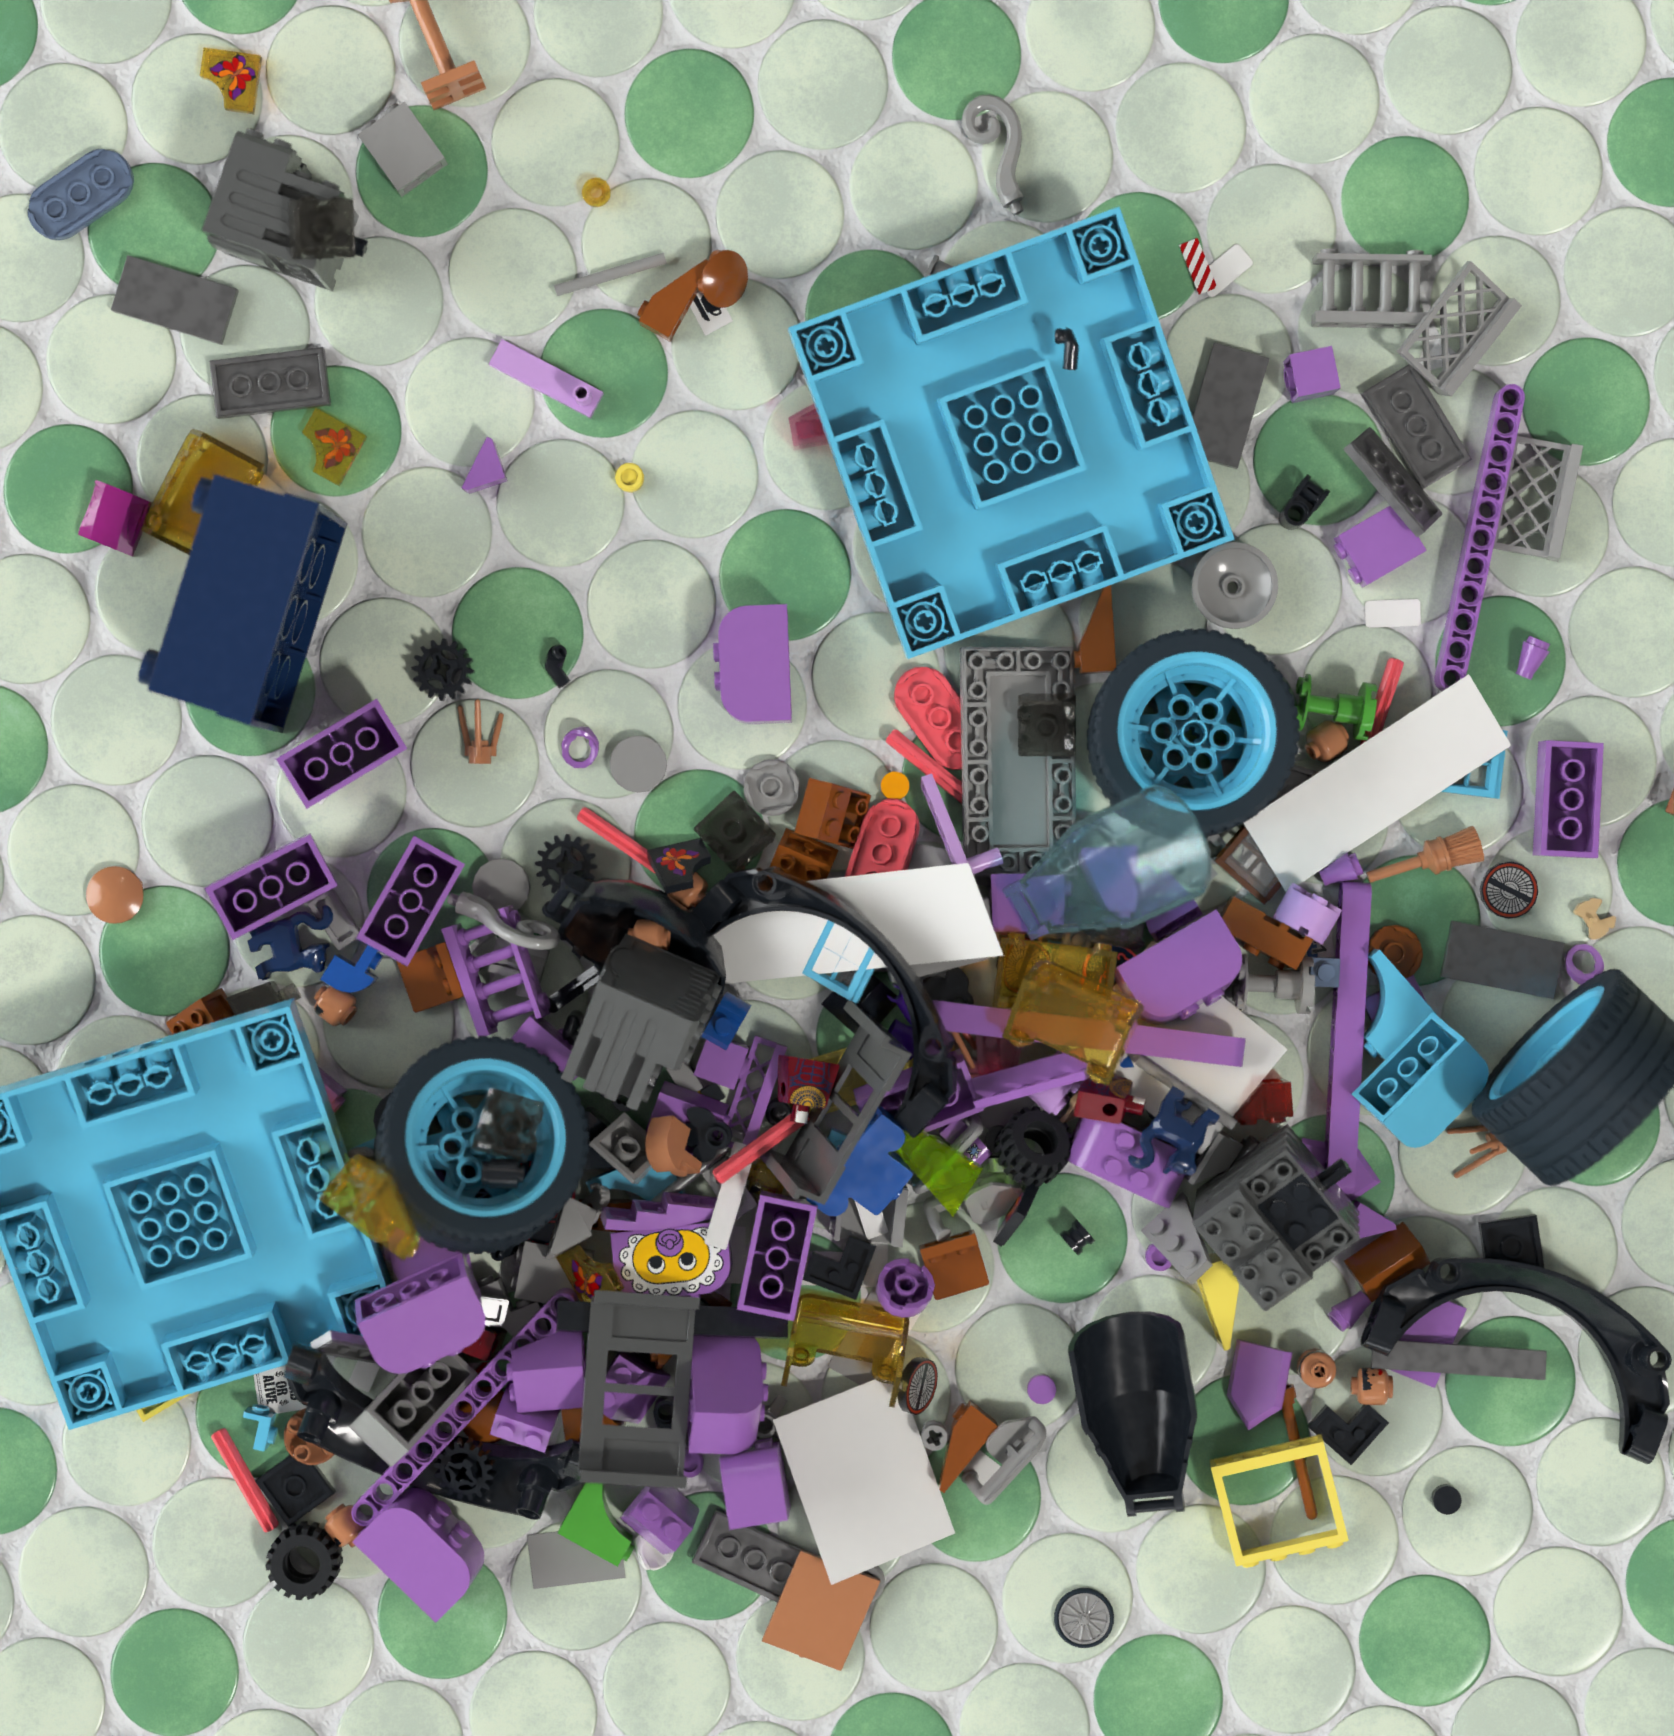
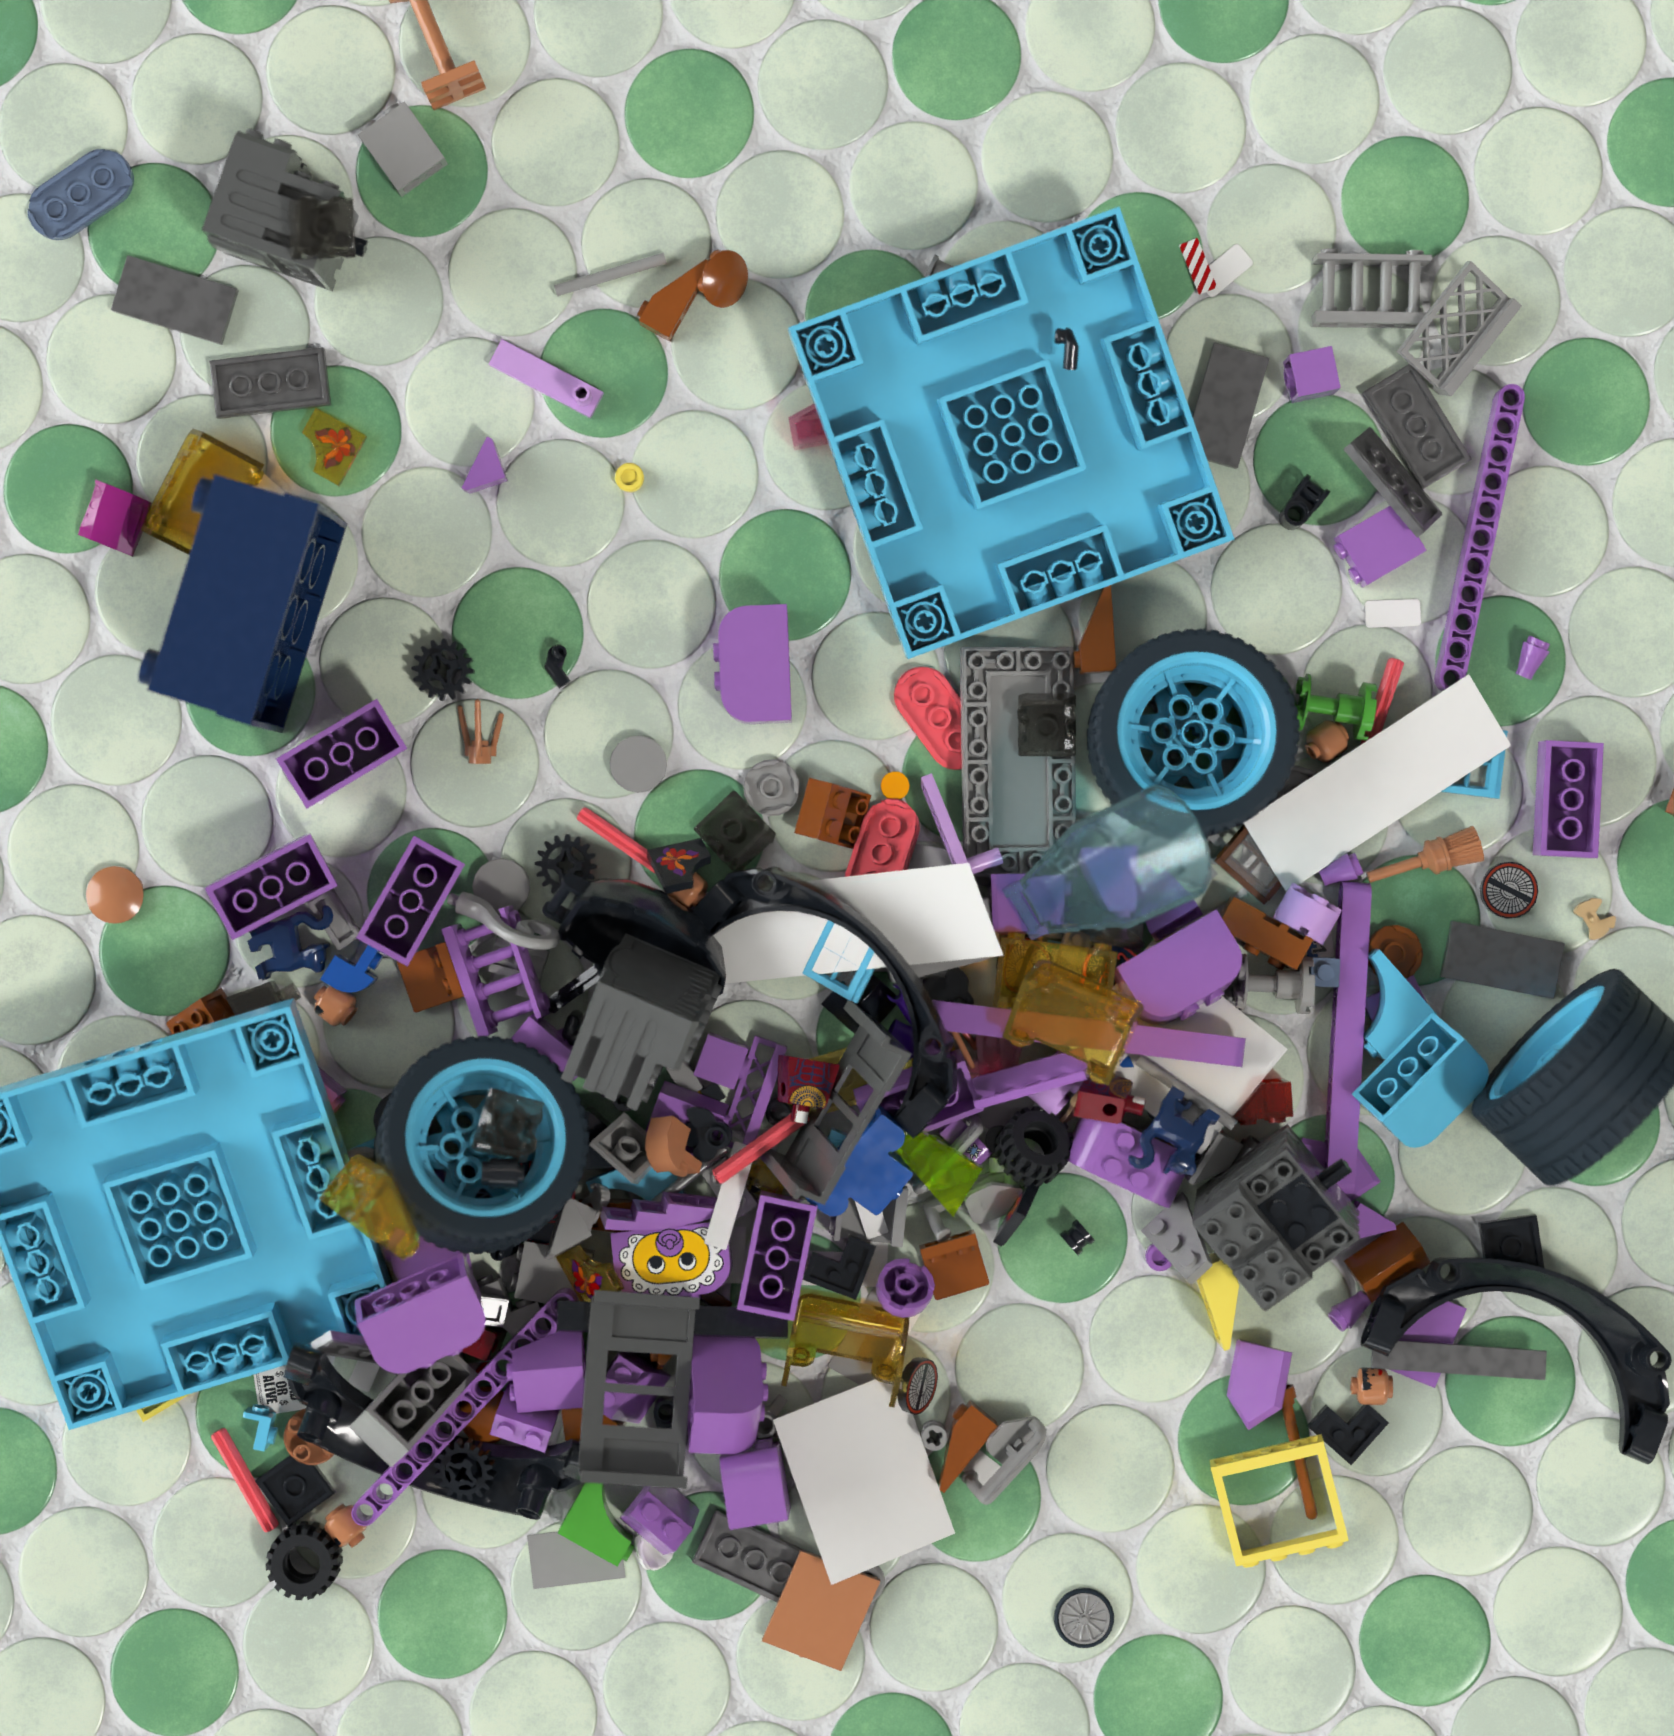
clear yellow tile [200,48,262,115] -> none
medium lavender brick [353,1487,484,1623] -> none
medium lavender piece [562,726,599,768] -> none
clear yellow plate [582,178,611,207] -> none
nougat head [628,919,671,951] -> none
medium lavender tile [684,1447,704,1478] -> none
white sticker [690,291,733,336] -> none
blue brick [701,991,752,1050] -> none
dark orange bracket [768,828,839,883] -> none
coral axle [885,729,962,804] -> none
light grey plant [962,94,1024,216] -> none
medium lavender tile [1027,1374,1056,1404] -> none
black windscreen [1068,1311,1198,1517] -> none
light grey dish [1191,542,1278,629] -> none
nougat head [1296,1348,1336,1388] -> none
black tile [1431,1484,1462,1515] -> none
nougat plant [1447,1125,1507,1178] -> none
light grey fence [1493,436,1583,562] -> none
medium lavender piece [1565,944,1604,985] -> none

